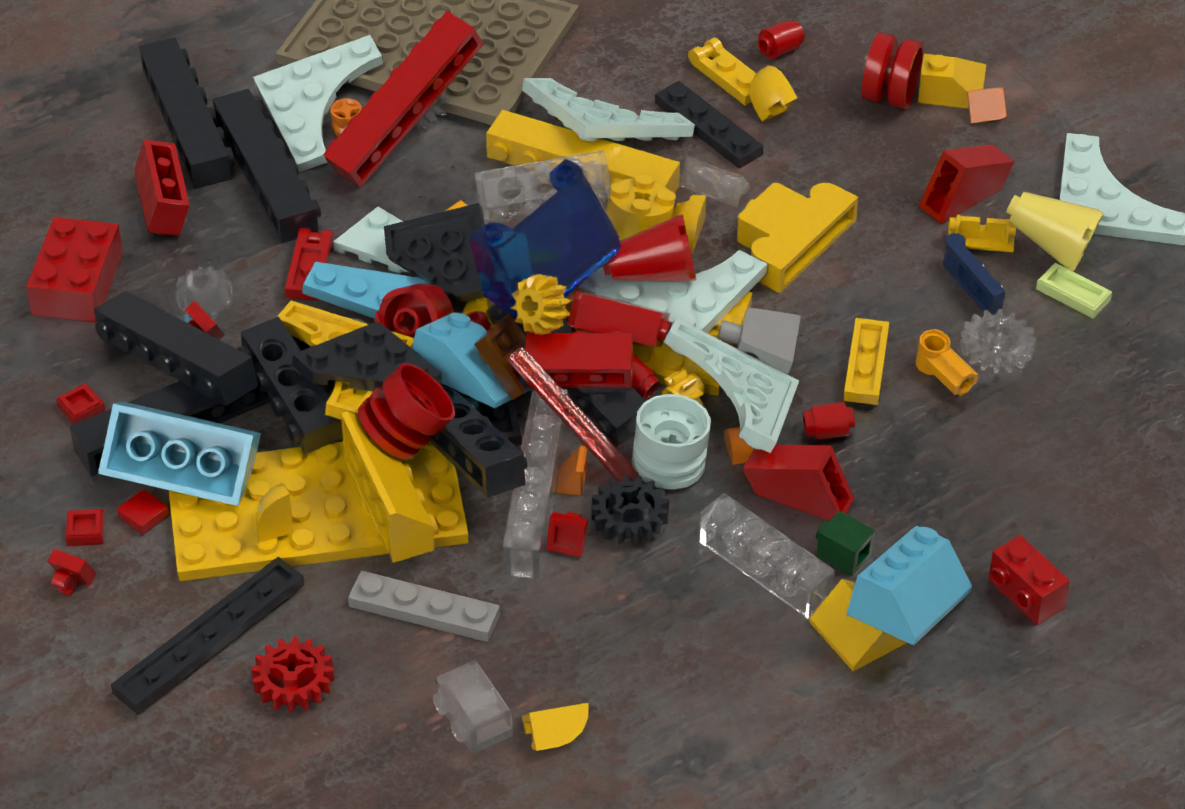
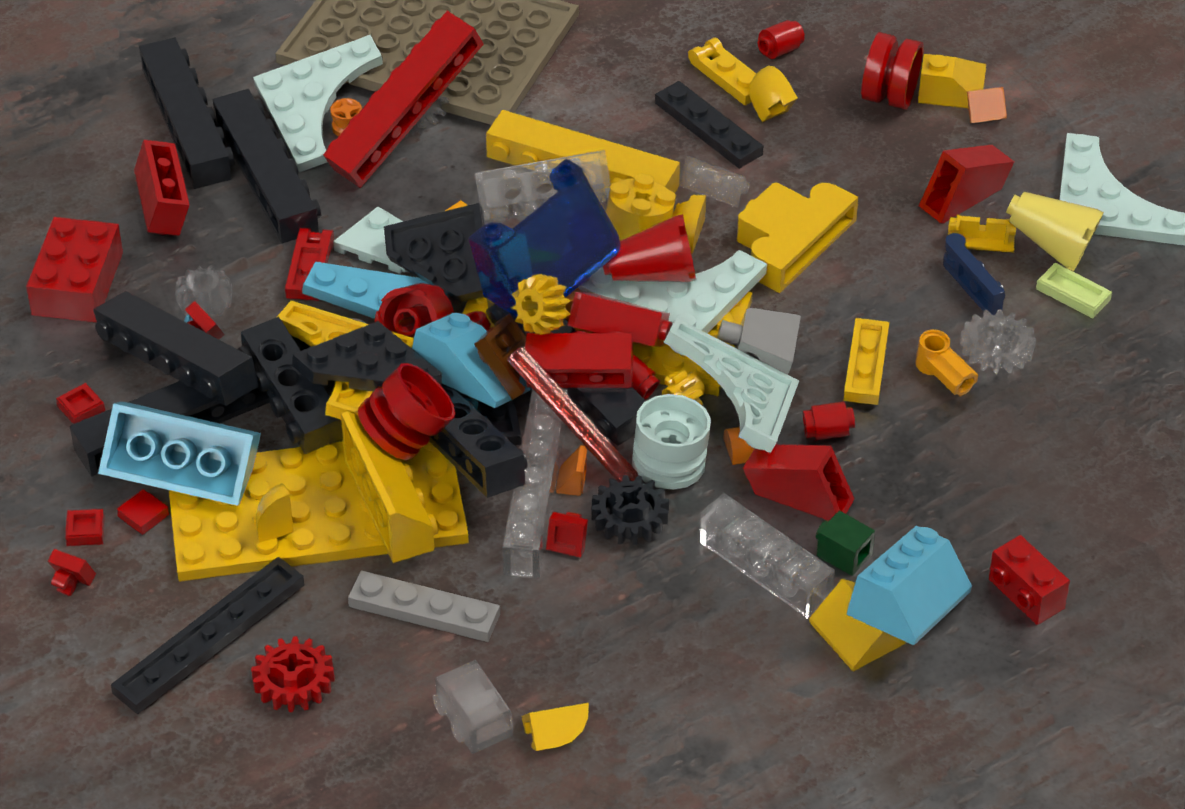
light aqua plate [522,78,695,142] -> none

